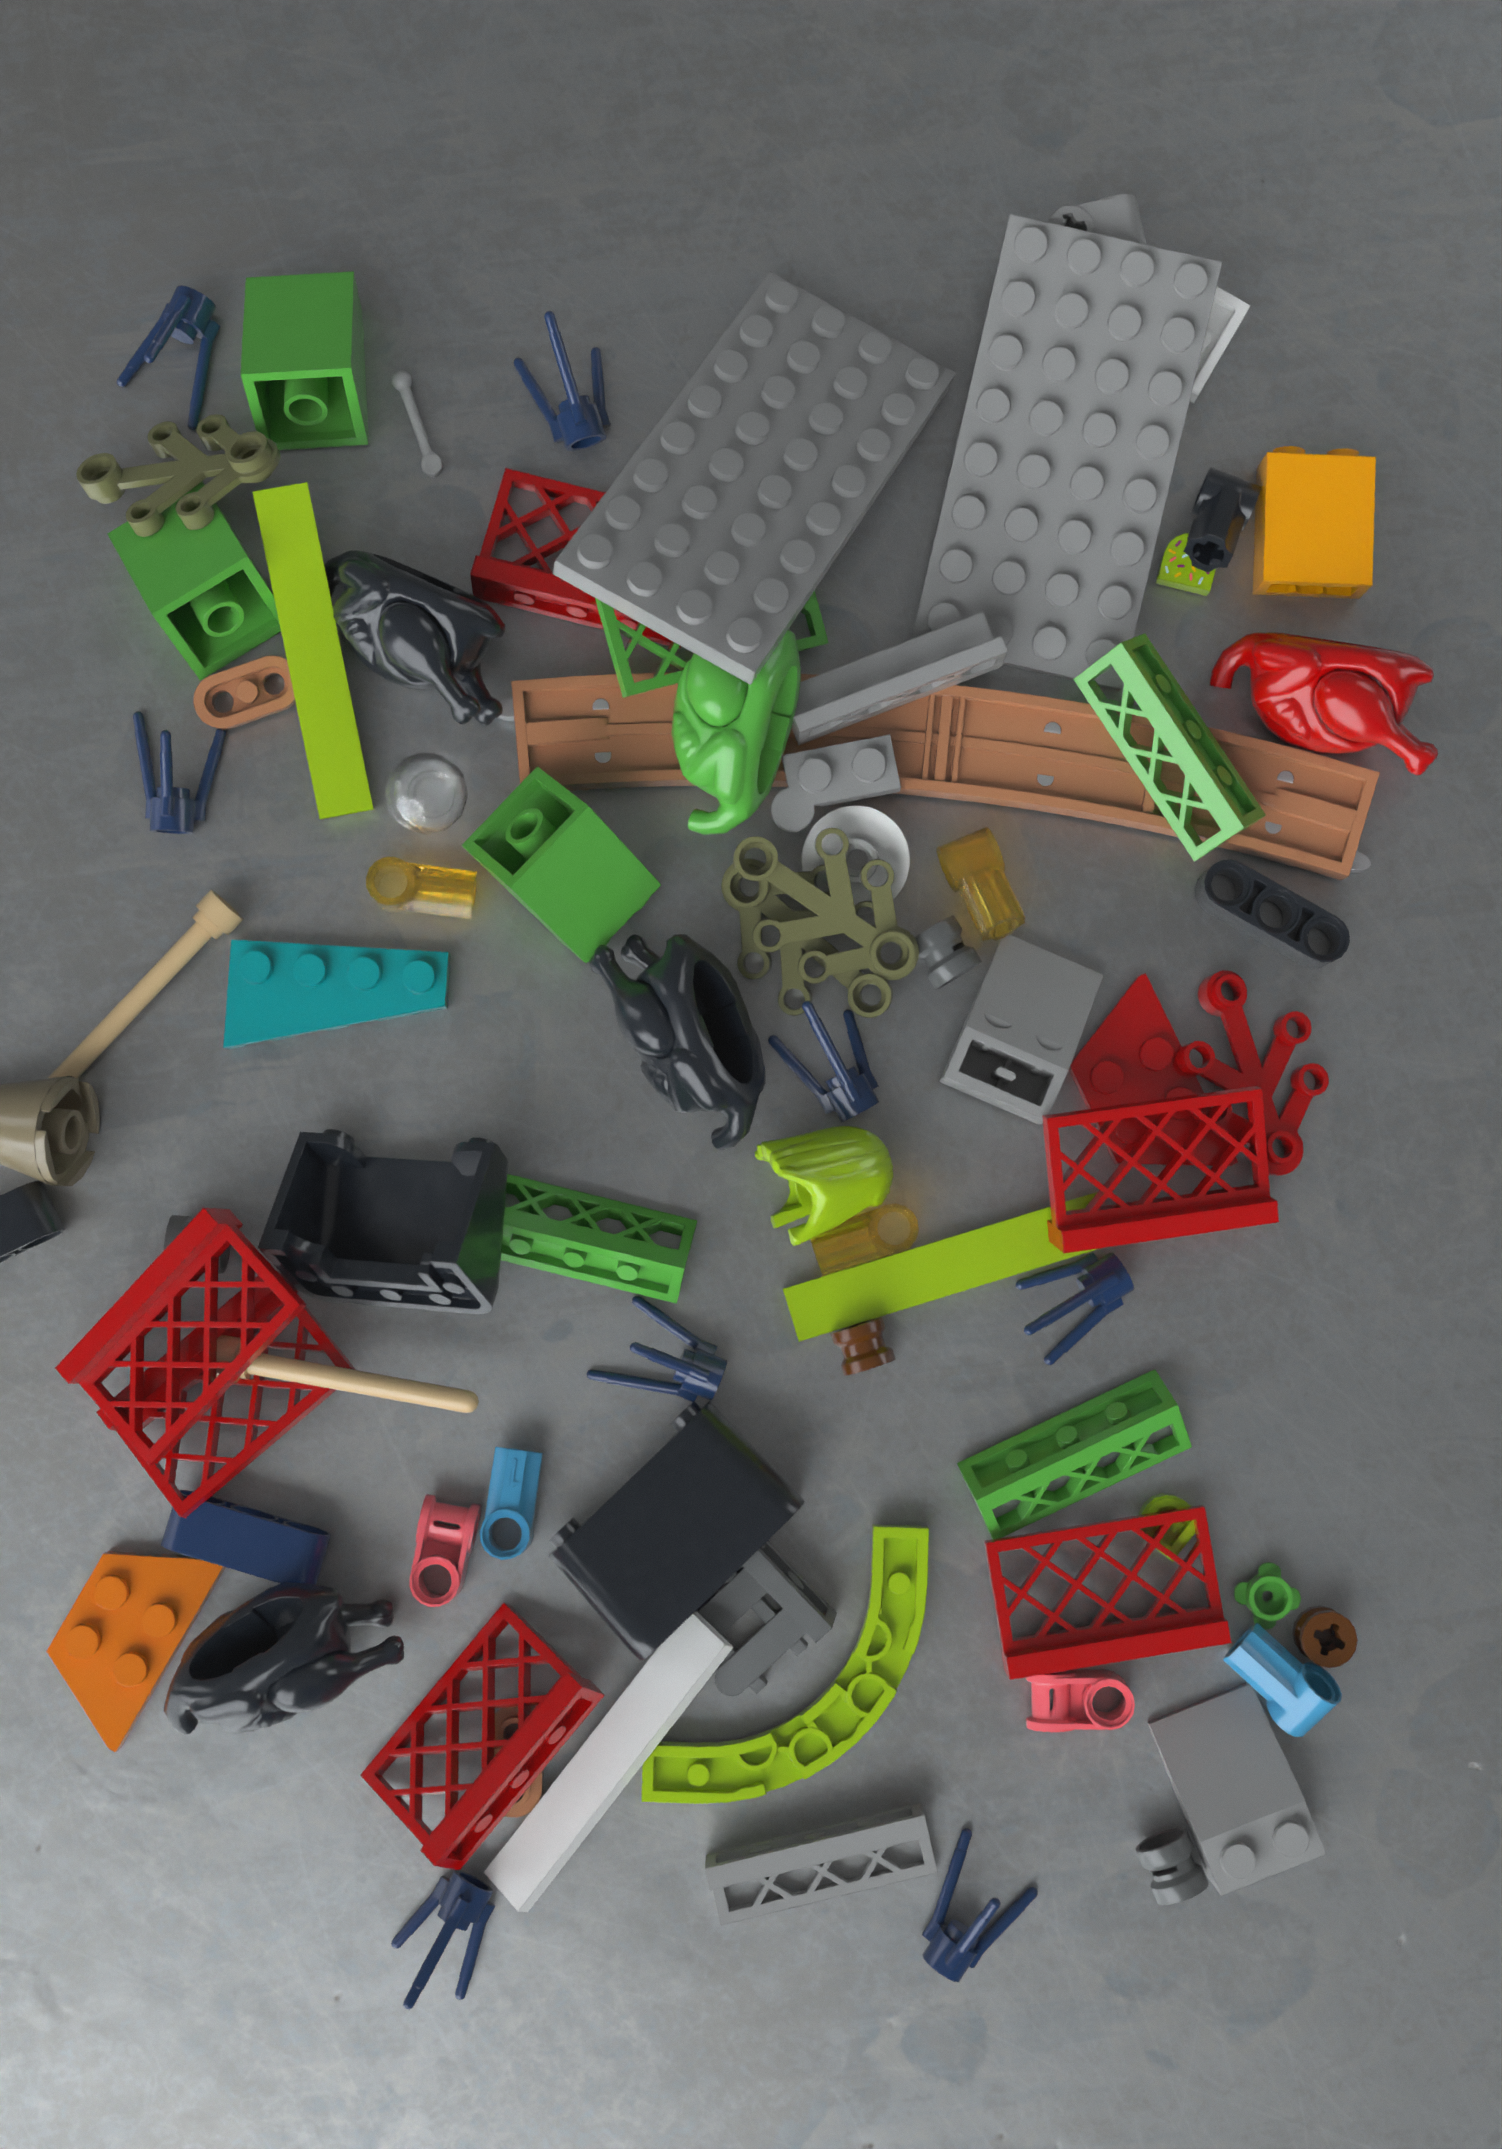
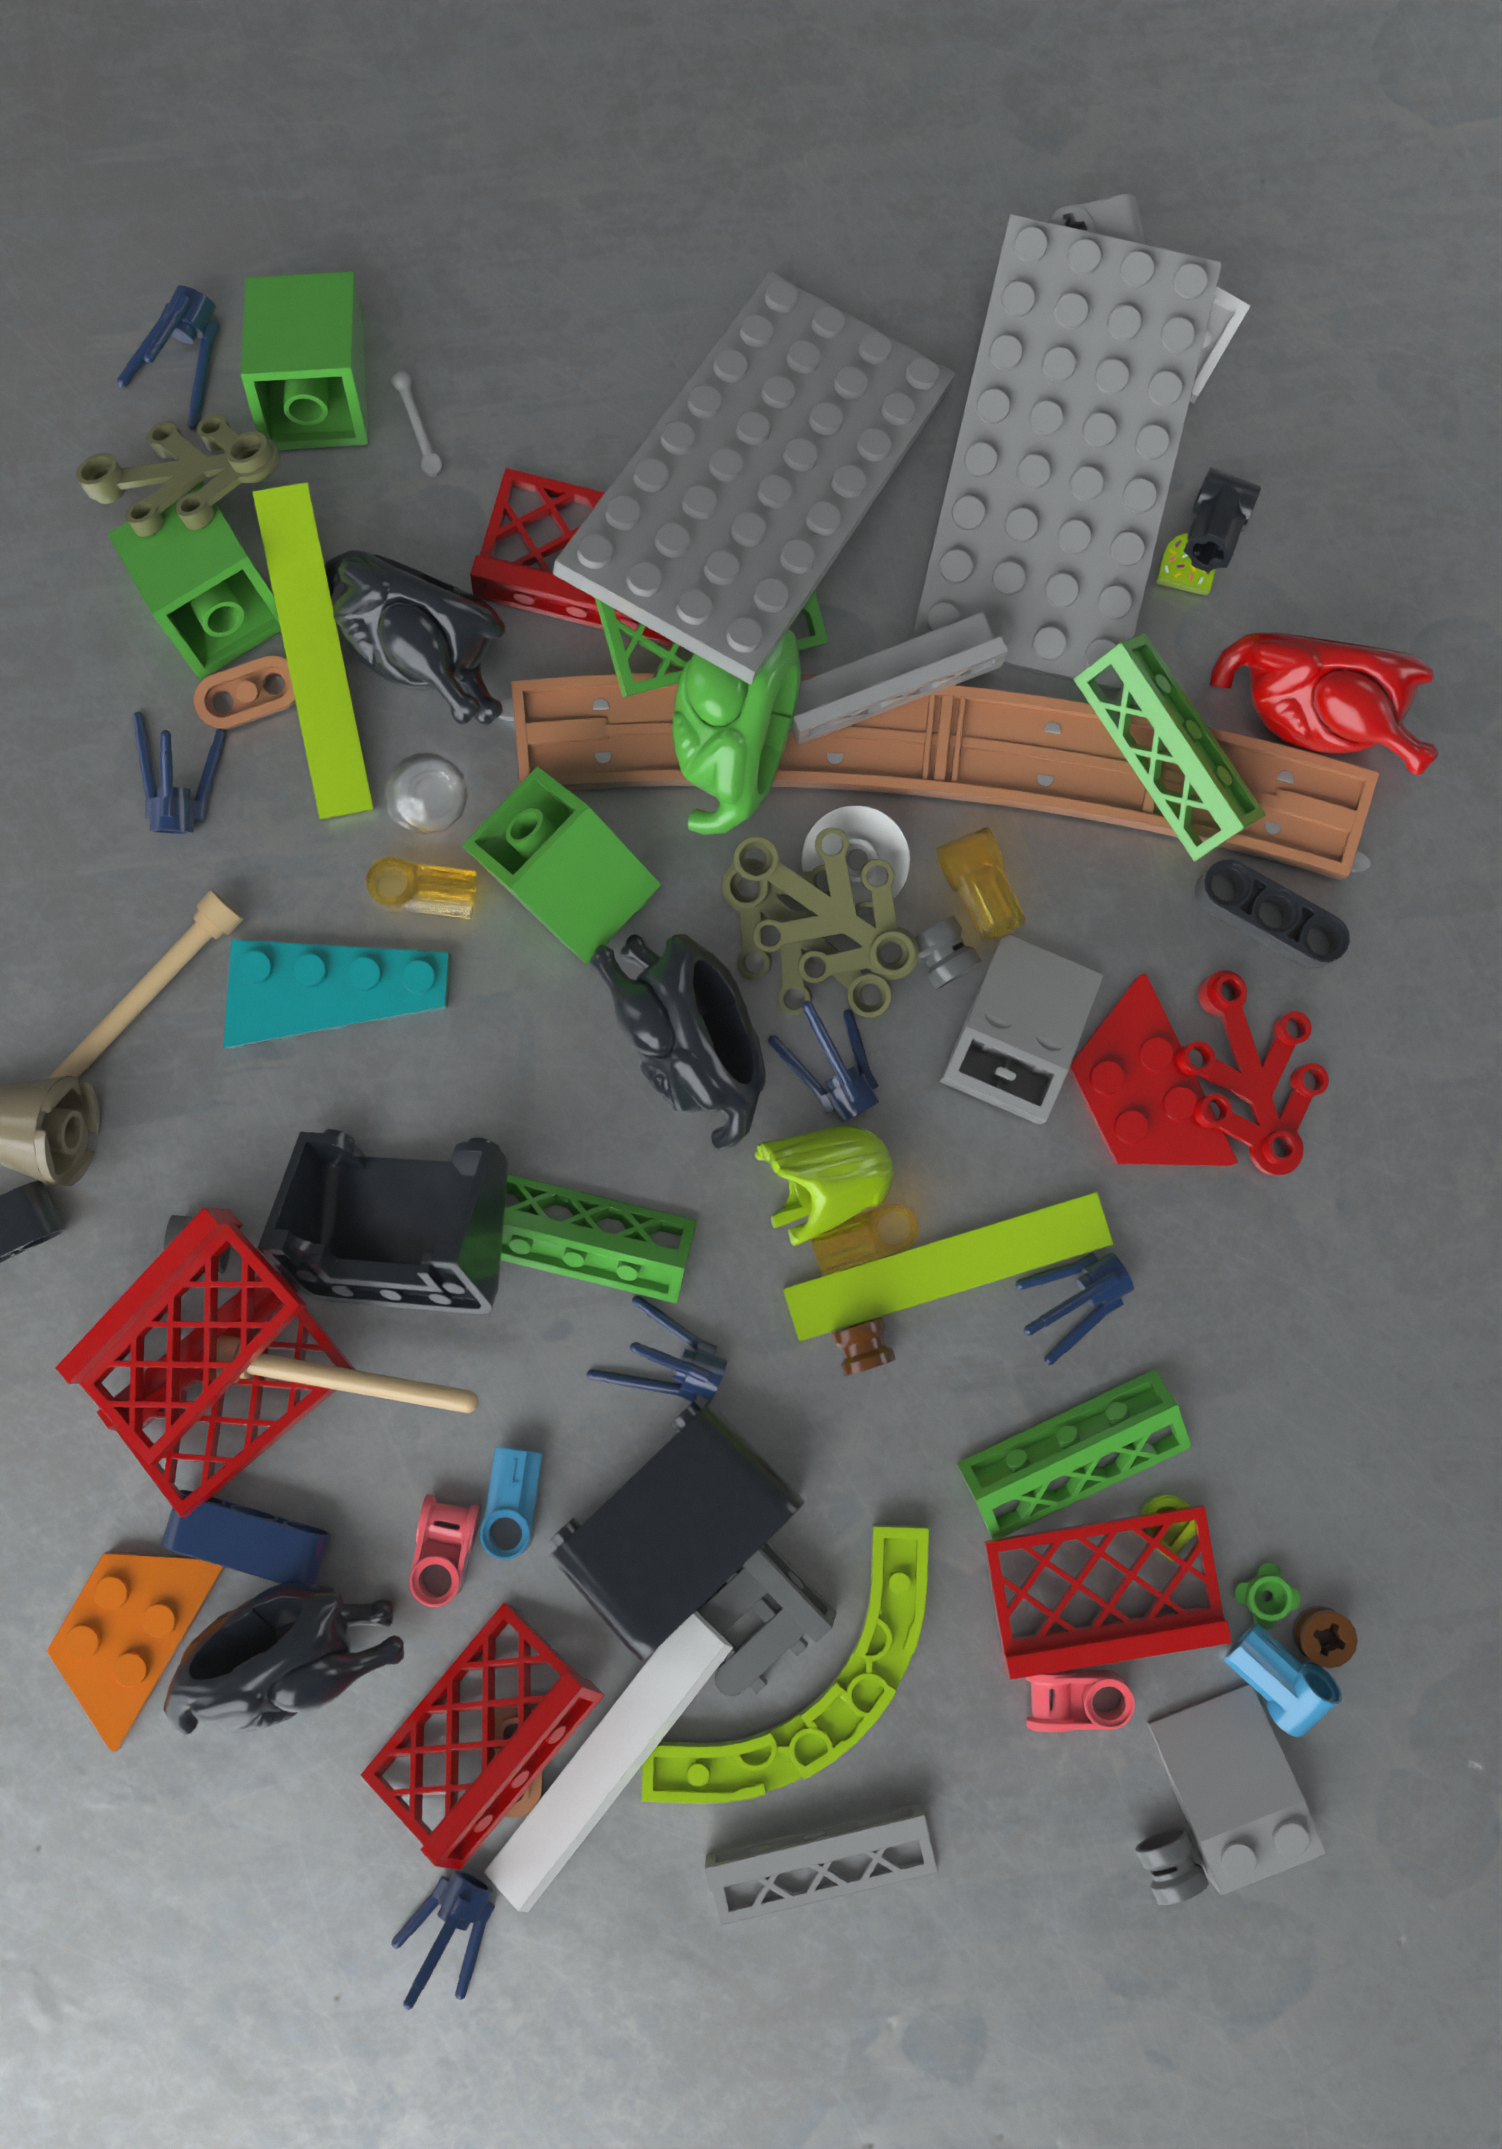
dark blue plant [513,311,611,451] -> none
light grey hinge [771,734,901,832] -> none
dark blue plant [922,1828,1038,1982] -> none
red fence [1042,1086,1279,1253] -> none
light orange brick [1252,446,1376,599] -> none

